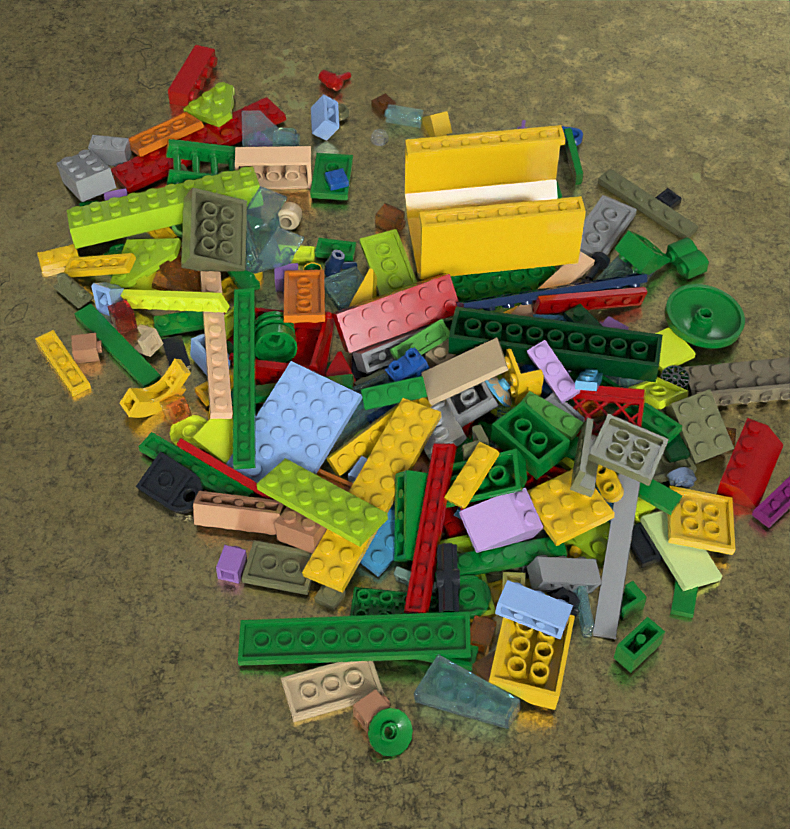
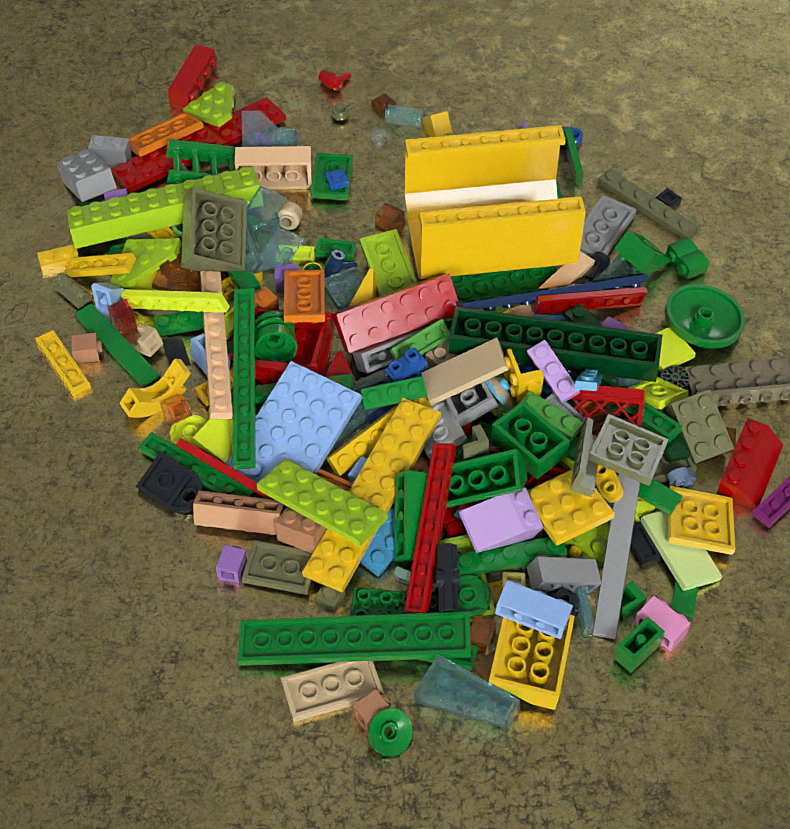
light blue brick [311,94,339,141] -> none
yellow plate [444,441,500,509] -> none
none -> orange brick [255,287,279,310]
none -> bright pink brick [634,596,691,652]

